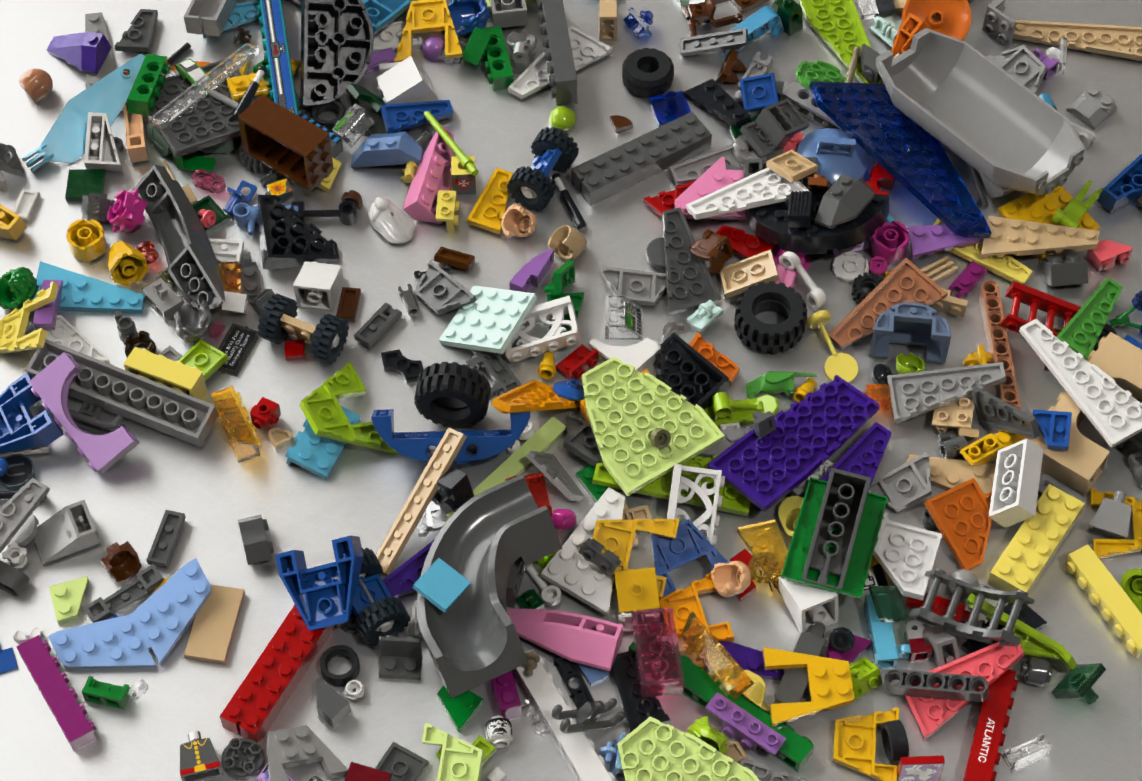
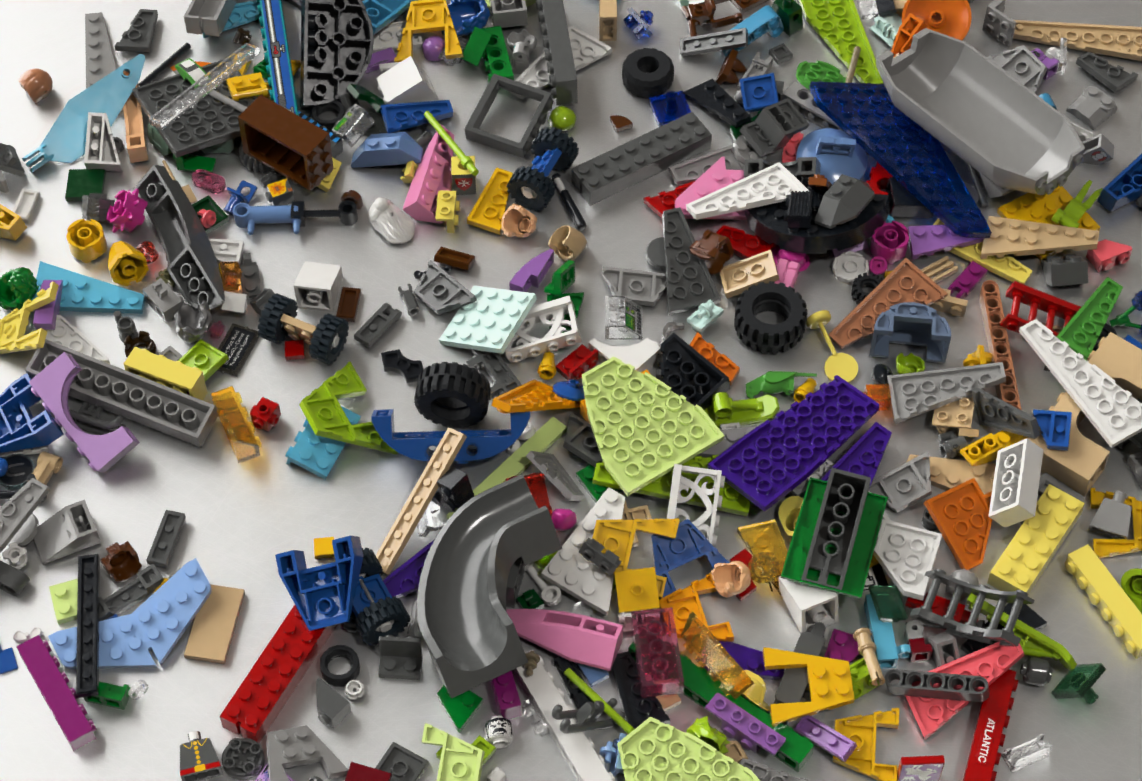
wedge [46,32,112,74] -> none
green brick [127,54,170,116] -> none
black piece [233,66,267,121] -> none
dark grey brick [238,514,274,565] -> none
black slope [258,195,339,269] -> none
tan tile [268,427,293,451] -> none
medium azure tile [412,558,471,613] -> none
olive tile [650,428,671,449] -> none
dark grey tile [752,411,776,438] -> none
tan plate [766,150,818,183] -> none
white piece [779,251,826,311] -> none
black hat [829,627,855,653] -> none
dark grey slope [860,44,882,84] -> none
black tyre [881,720,909,762] -> none
none -> tan piece [27,451,63,485]
none -> black tile [76,554,100,698]
none -> yellow tile [314,537,335,559]
none -> dark grey window [464,74,554,158]
none -> lime bar [564,668,634,734]
none -> clear tile [572,601,593,617]
none -> tan tile [653,684,681,712]
none -> dark grey tile [769,43,793,65]
none -> medium lavender tile [794,715,857,762]
none -> tan pin [853,628,885,686]
none -> black brick [885,177,939,218]
none -> dark grey wing [1076,52,1139,92]
none -> light grey slope [1081,134,1114,165]

